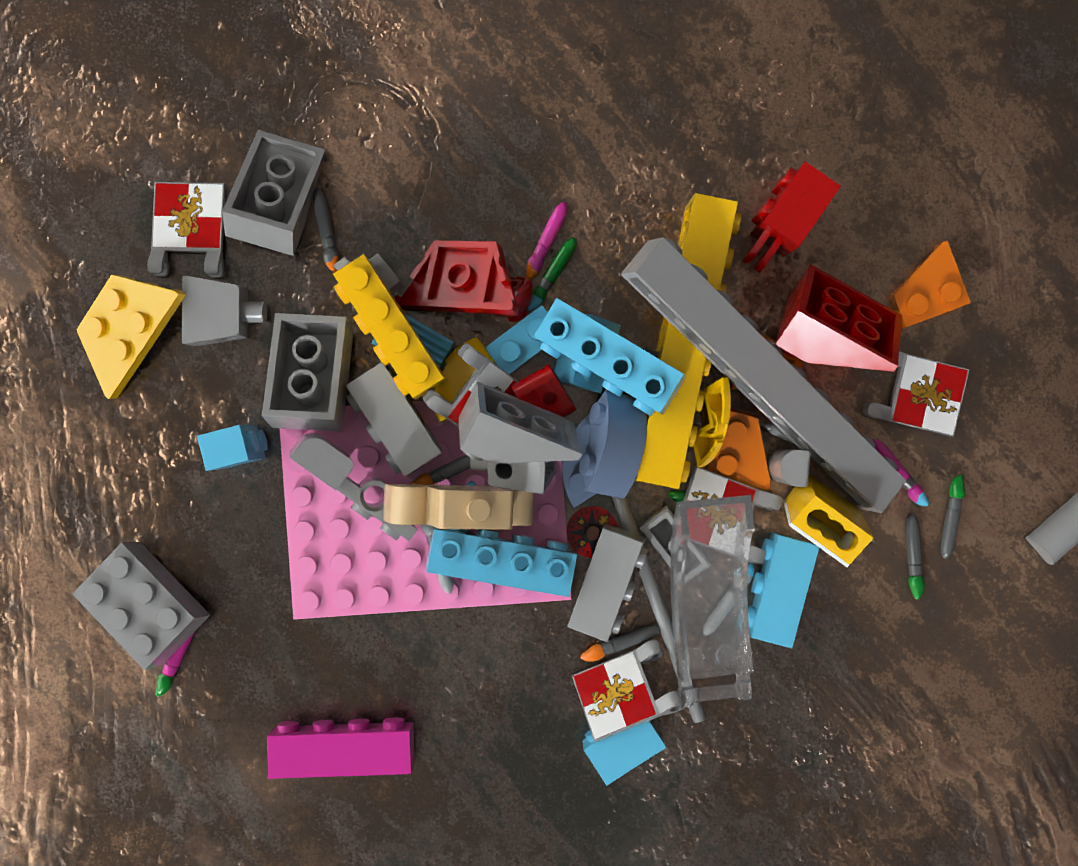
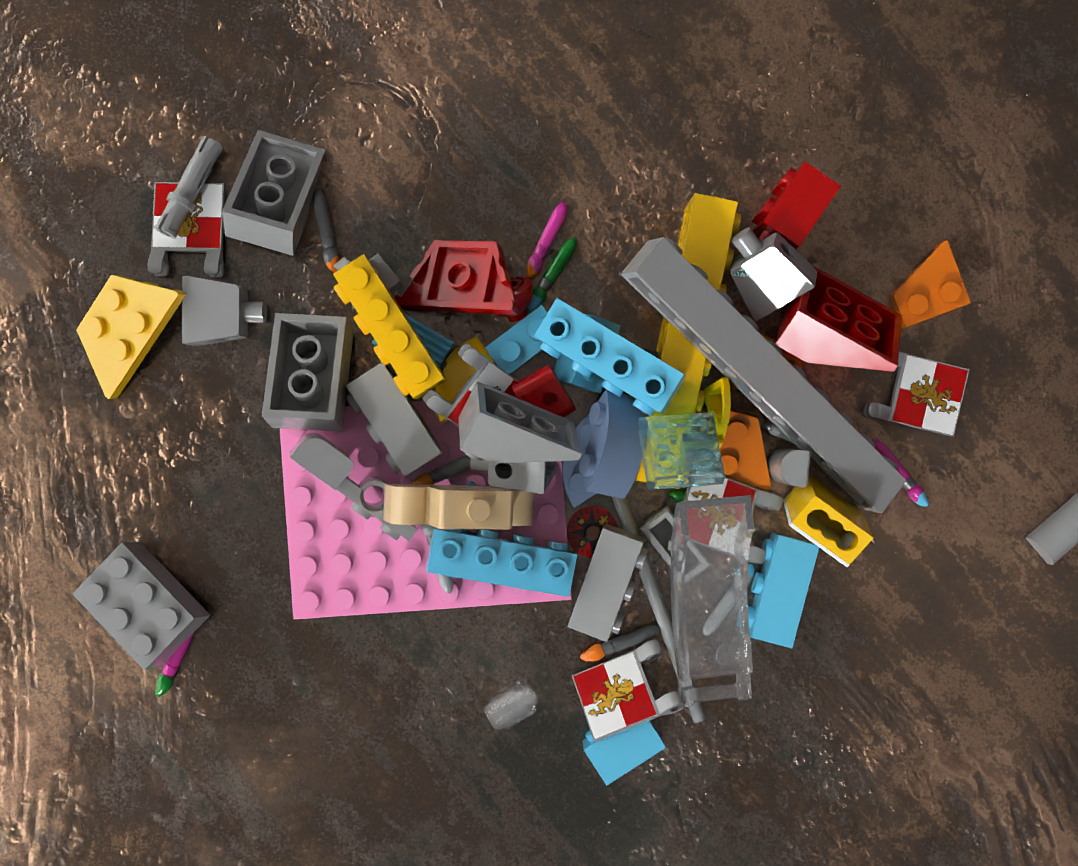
medium azure brick [197,425,268,471] -> none
dark pink brick [267,717,415,779] -> none
dark grey piece [906,513,925,600] -> none
dark grey piece [940,474,966,559] -> none
none -> light grey pin [154,136,223,239]
none -> clear brick [484,682,538,731]
none -> clear light blue plate [638,412,725,490]
none -> light grey torso [730,227,817,321]

